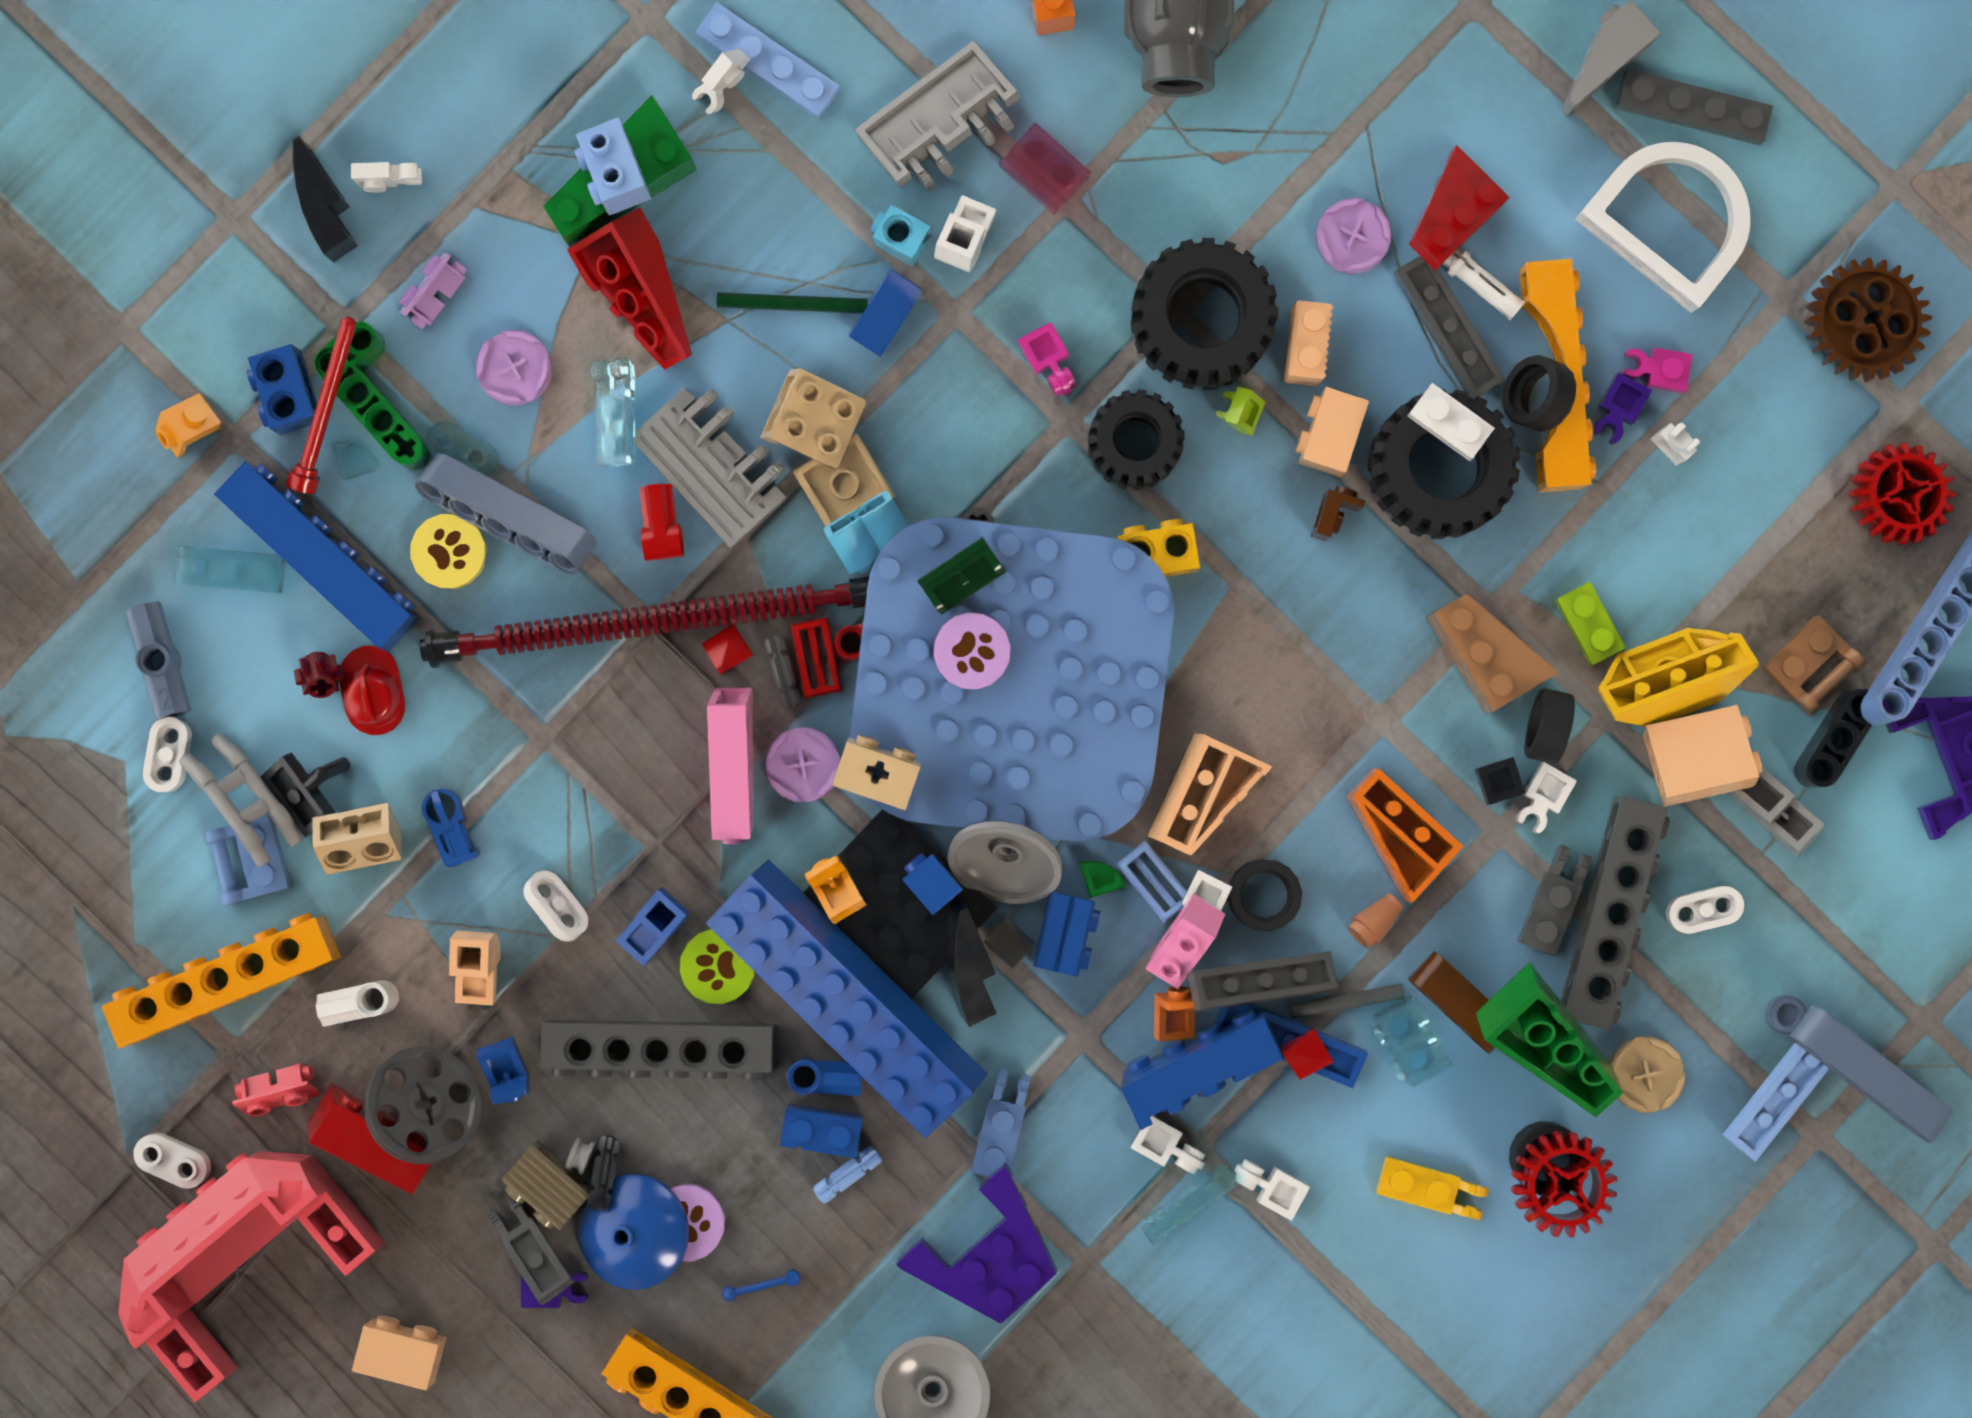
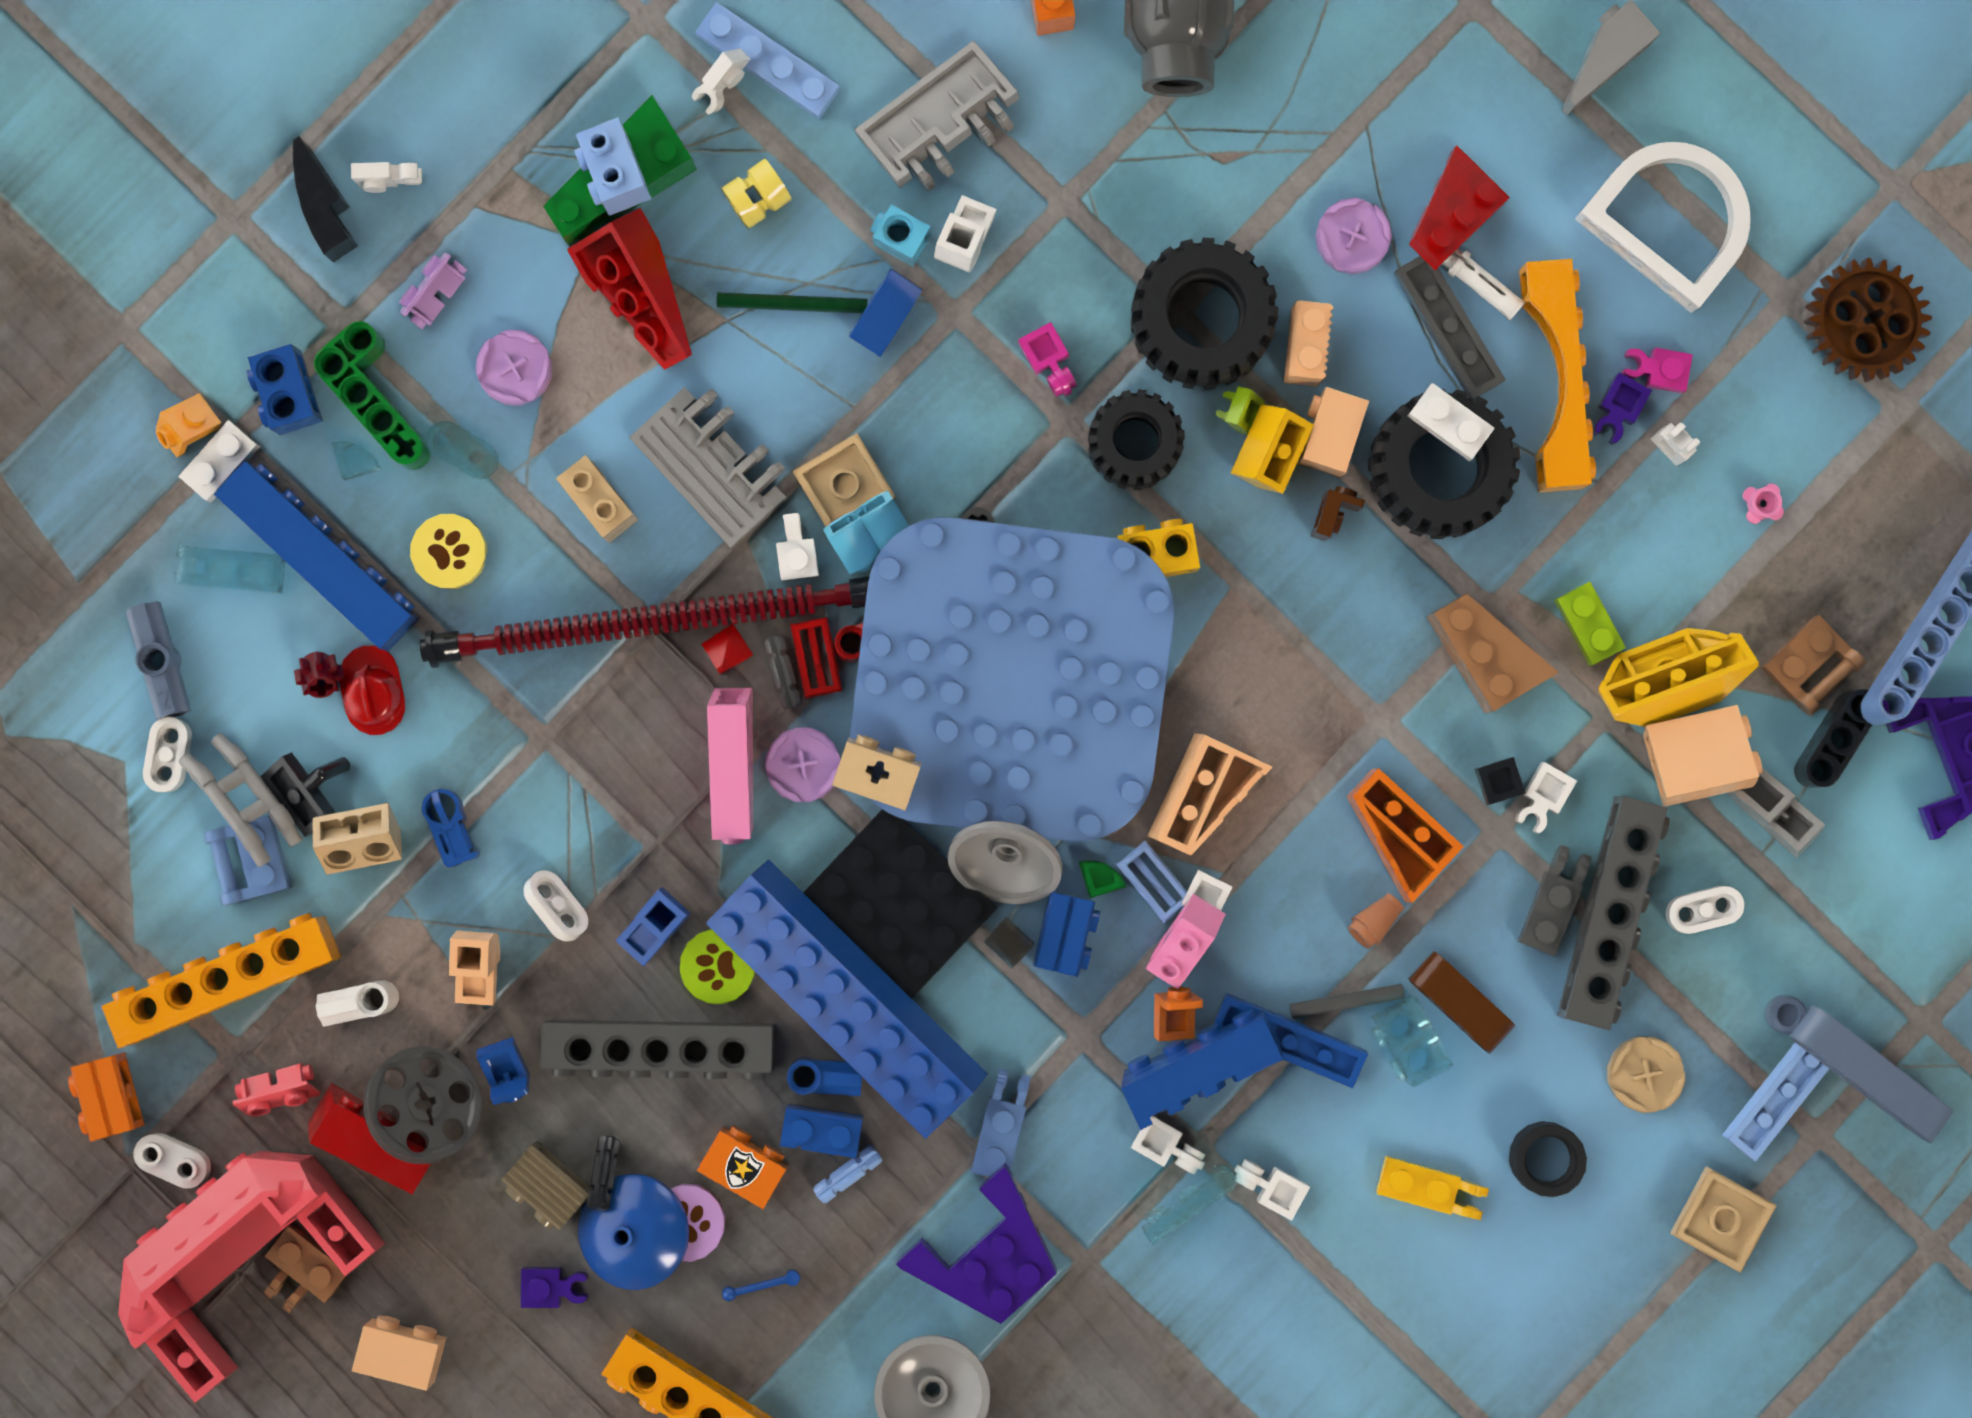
red piece [286,317,356,494] -> none
sand blue beam [414,453,596,576] -> none
dark grey hinge [488,1198,575,1305] -> none
light grey bush [565,1137,596,1176] -> none
clear light blue plate [591,357,635,467] -> none
red piece [639,483,684,561] -> none
tan bracket [760,368,866,468] -> none
light orange bracket [804,856,867,924] -> none
blue brick [902,853,963,915] -> none
dark green hinge [917,536,1006,615] -> none
lavender tile [934,612,1011,690] -> none
black slope [946,897,997,1027] -> none
clear pink plate [998,123,1091,215] -> none
dark grey plate [1187,951,1339,1012] -> none
black tyre [1228,859,1302,932] -> none
red slope [1281,1028,1334,1080] -> none
green wedge [1476,962,1623,1117] -> none
black tyre [1502,355,1576,432] -> none
red gear [1511,1131,1618,1238] -> none
black tyre [1524,688,1575,764] -> none
dark grey plate [1615,69,1773,145] -> none
red gear [1848,443,1957,546] -> none
none -> orange brick [68,1052,145,1142]
none -> white plate [178,420,261,503]
none -> medium nougat hinge [264,1224,349,1314]
none -> tan brick [556,455,639,543]
none -> orange brick [697,1125,789,1209]
none -> light yellow wheel [721,158,792,229]
none -> white plate [776,513,819,581]
none -> yellow brick [1230,404,1314,494]
none -> tan plate [1670,1167,1777,1273]
none -> bright pink plate [1742,483,1784,524]

